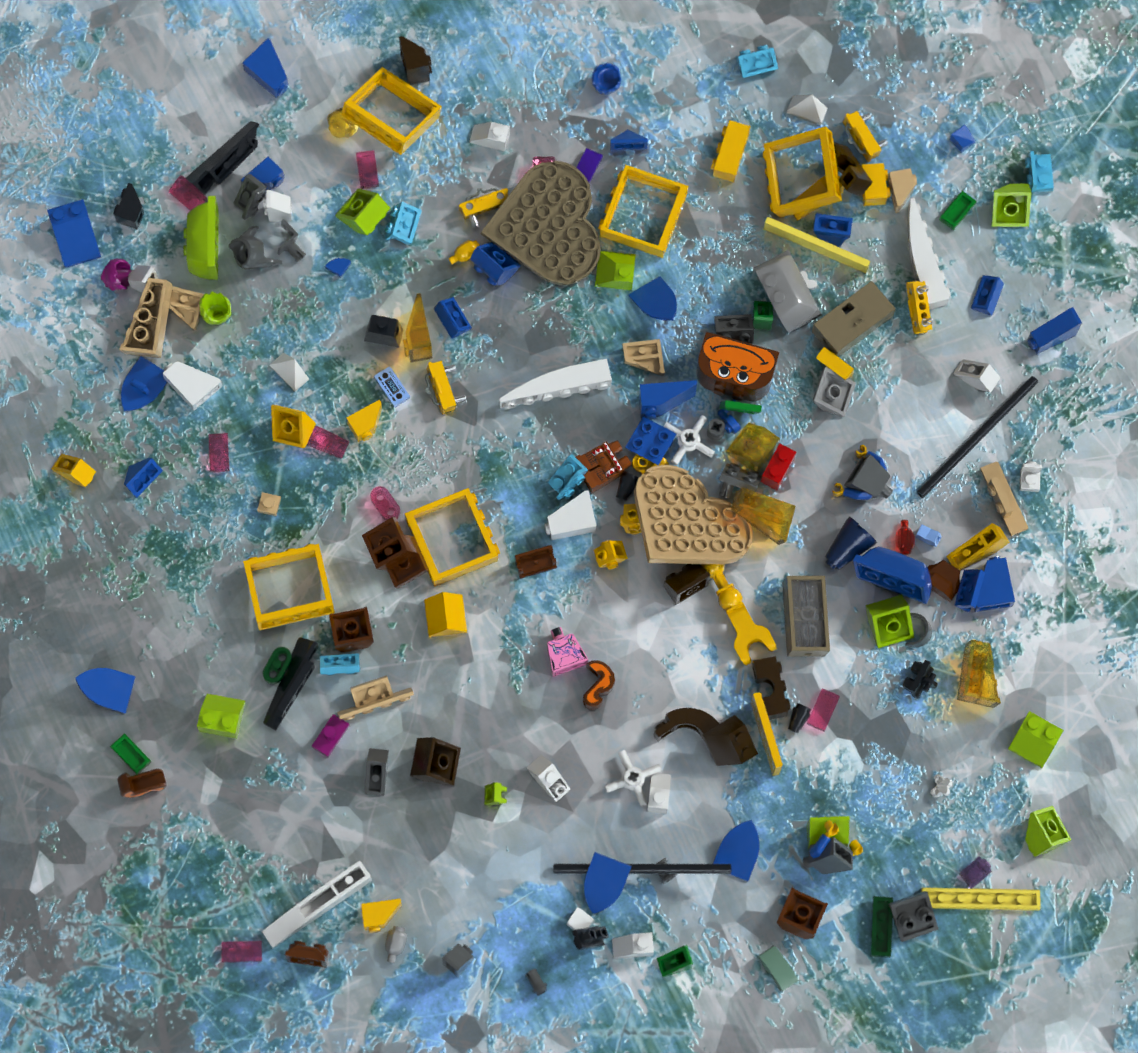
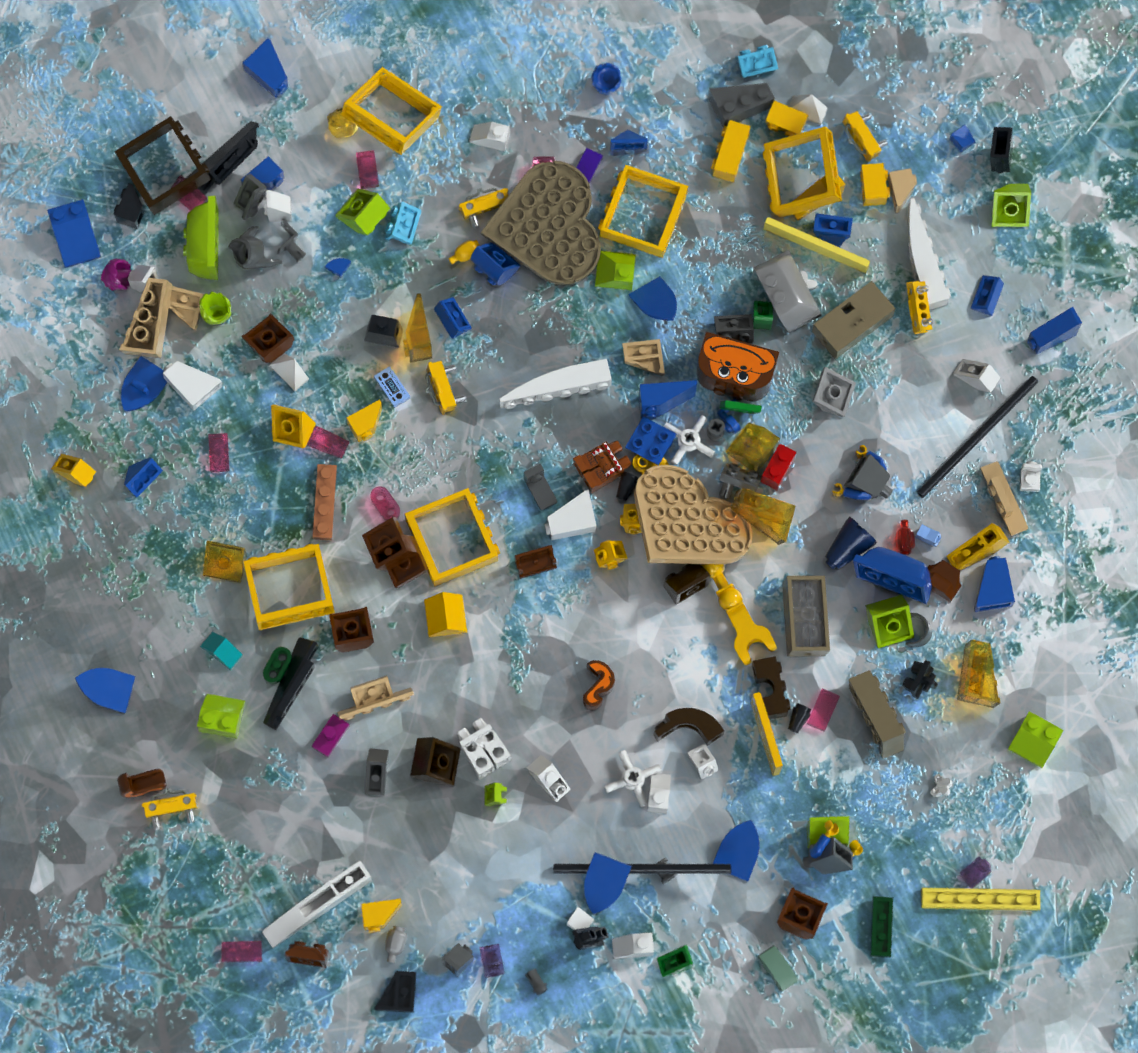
green tile [110,733,151,774] -> none
tan plate [257,492,281,516] -> none
medium azure bracket [320,653,360,675] -> none
dark brown slope [399,36,432,85] -> none
bright pink torso [547,627,588,677] -> none
medium azure bracket [548,454,588,500] -> none
dark brown slope [702,715,758,766] -> none
yellow slope [816,347,854,380] -> none
dark brown arch [822,142,873,196] -> none
dark grey plate [889,891,939,942] -> none
green tile [939,191,977,230] -> none
blue bracket [954,569,985,612] -> none
medium azure bracket [1025,151,1054,192] -> none
lime slope [1025,806,1072,857] -> none
none -> dark brown window [114,116,211,215]
none -> yellow piece [142,788,197,830]
none -> teal slope [200,631,243,670]
none -> clear yellow slope [203,541,247,583]
none -> reddish brown slope [242,314,295,363]
none -> nougat plate [313,464,337,540]
none -> black wing [375,971,416,1013]
none -> white hips [457,718,512,780]
none -> clear purple bracket [479,944,504,978]
none -> dark grey bracket [524,464,557,511]
none -> white bracket [687,743,718,779]
none -> dark grey wedge [708,83,775,127]
none -> yellow brick [765,100,808,137]
none -> dark tan wedge [849,670,906,759]
none -> black torso [990,127,1013,173]

